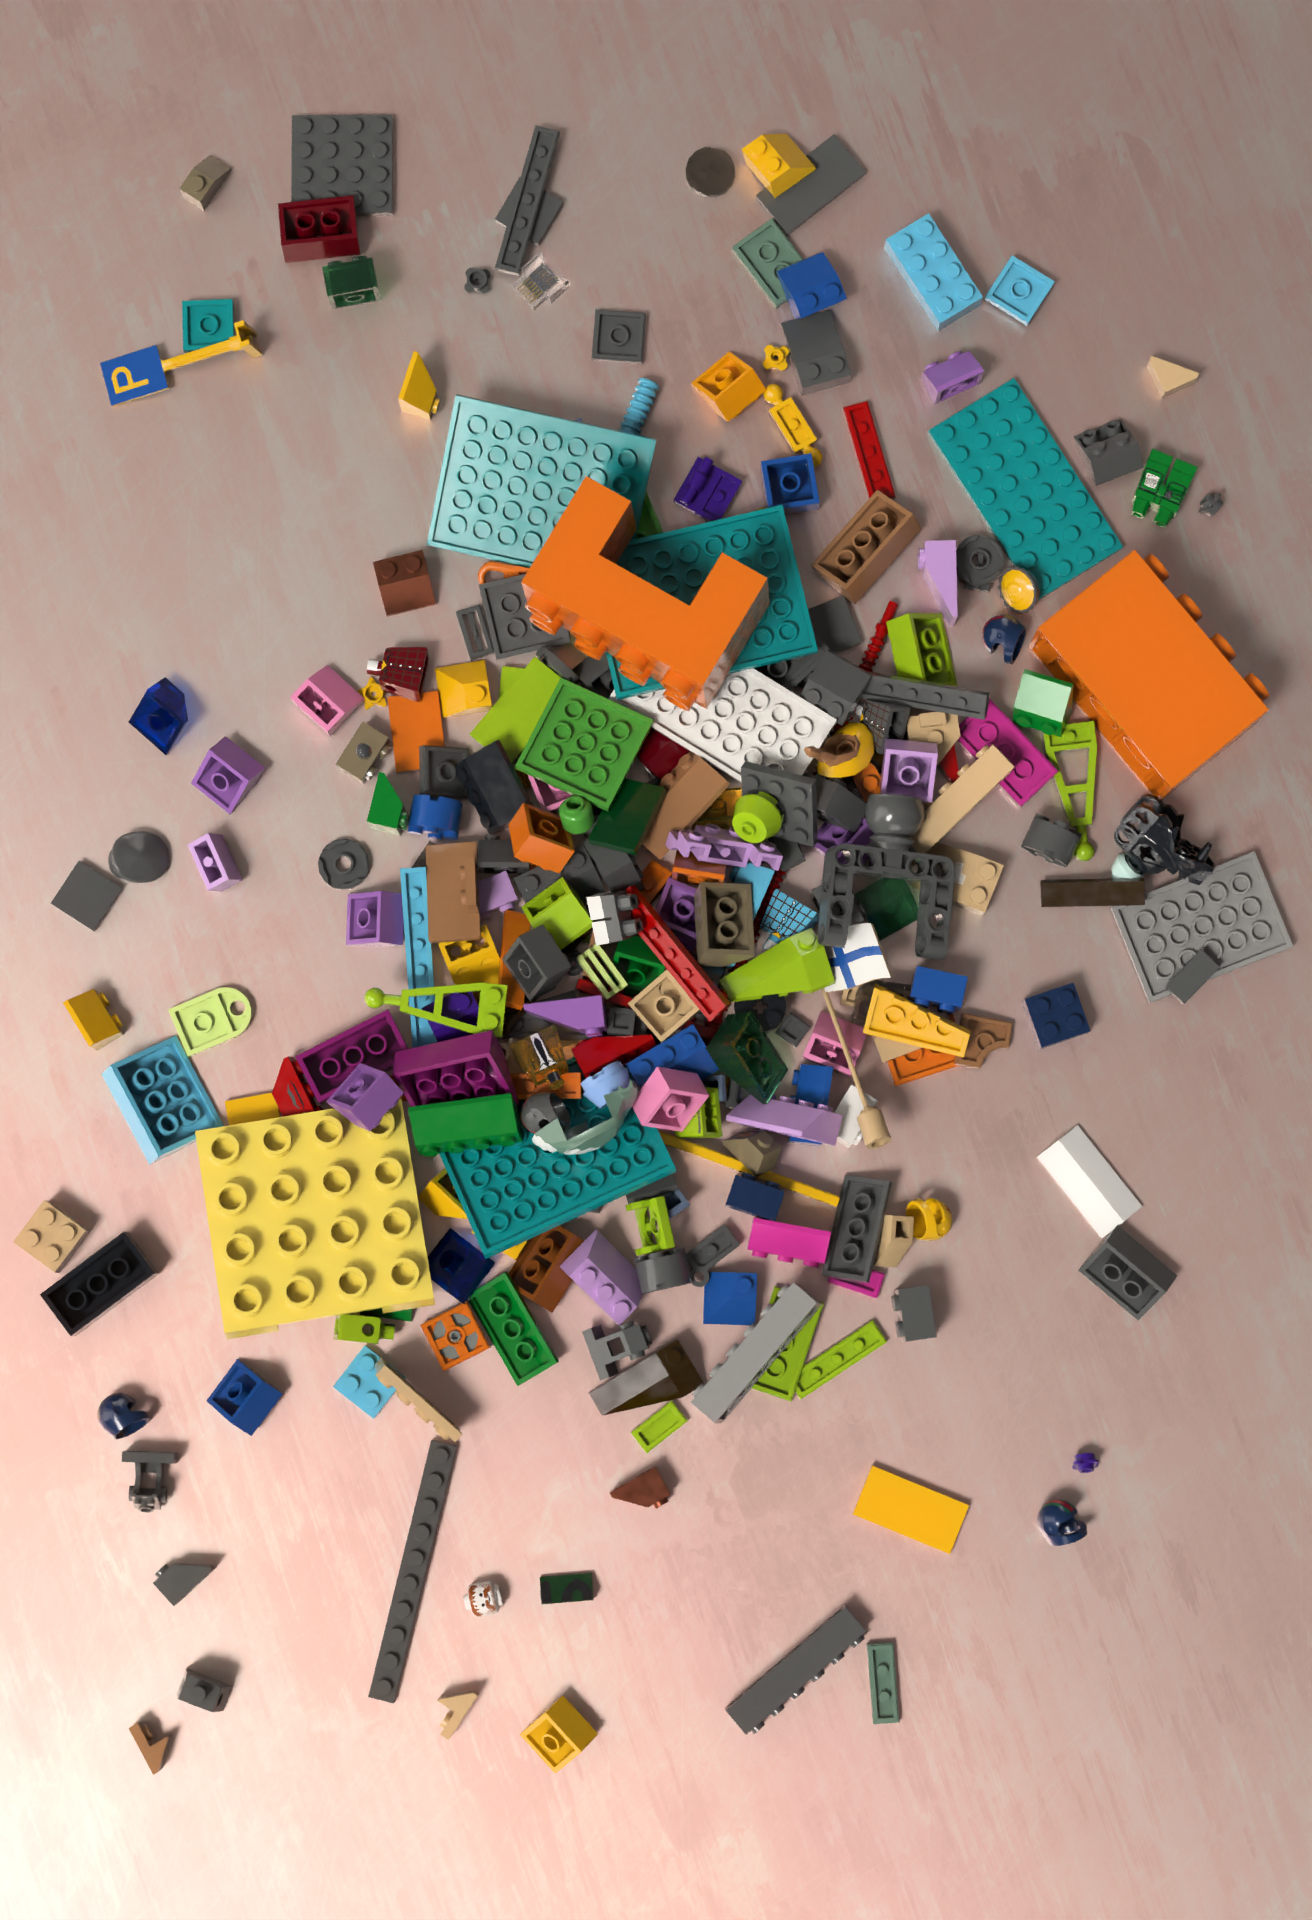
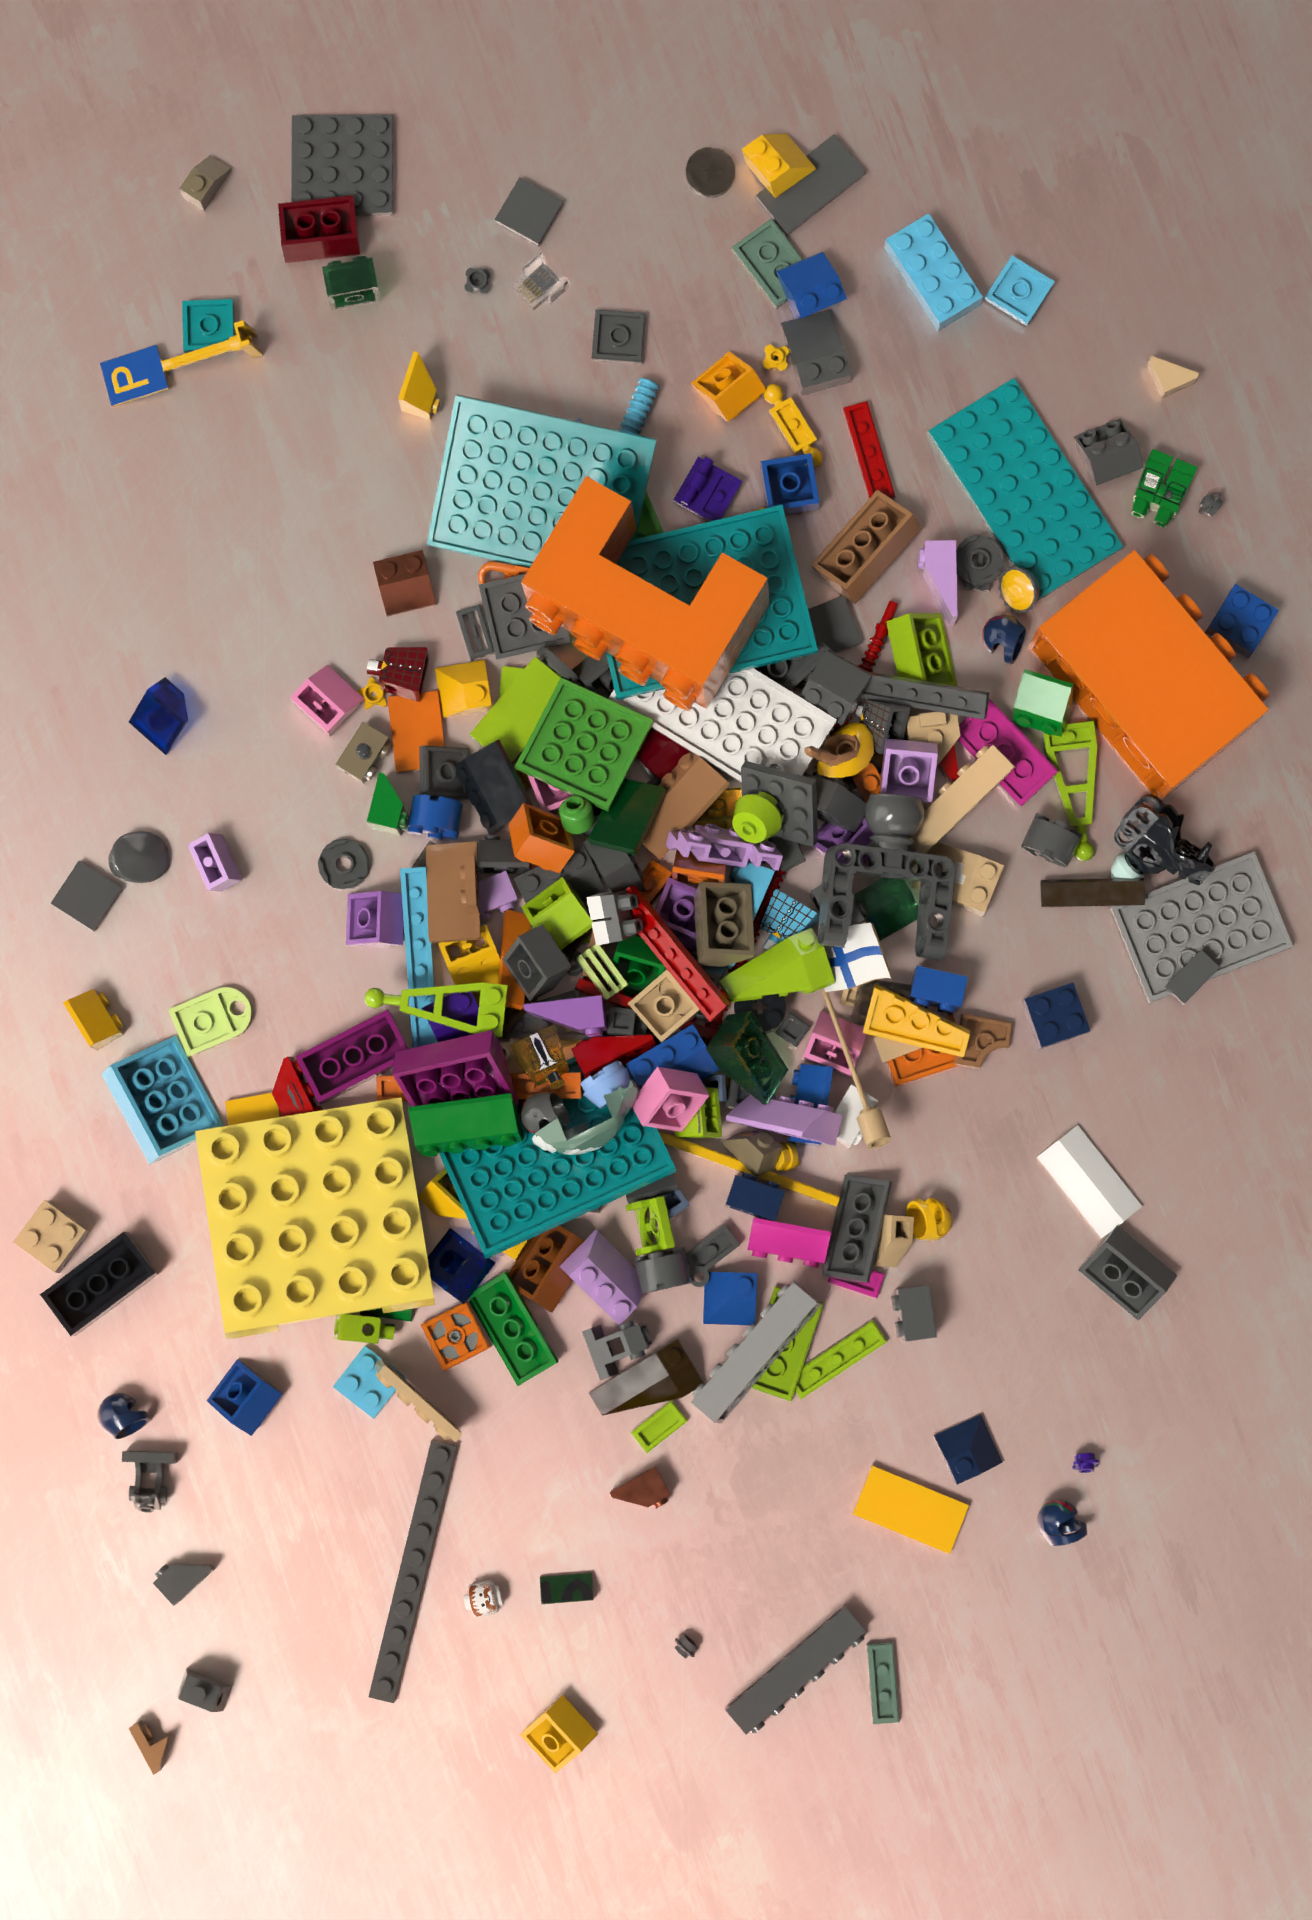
medium lavender slope [191,736,265,815] -> none
medium lavender slope [326,1063,404,1131] -> none
tan slope [437,1690,479,1740] -> none
dark grey tile [495,125,560,277] -> none
medium lavender slope [921,351,984,405] -> none
none -> dark grey plate [675,1634,699,1658]
none -> yellow piece [774,1142,800,1171]
none -> dark blue slope [933,1415,1003,1484]
none -> blue brick [1205,584,1279,659]

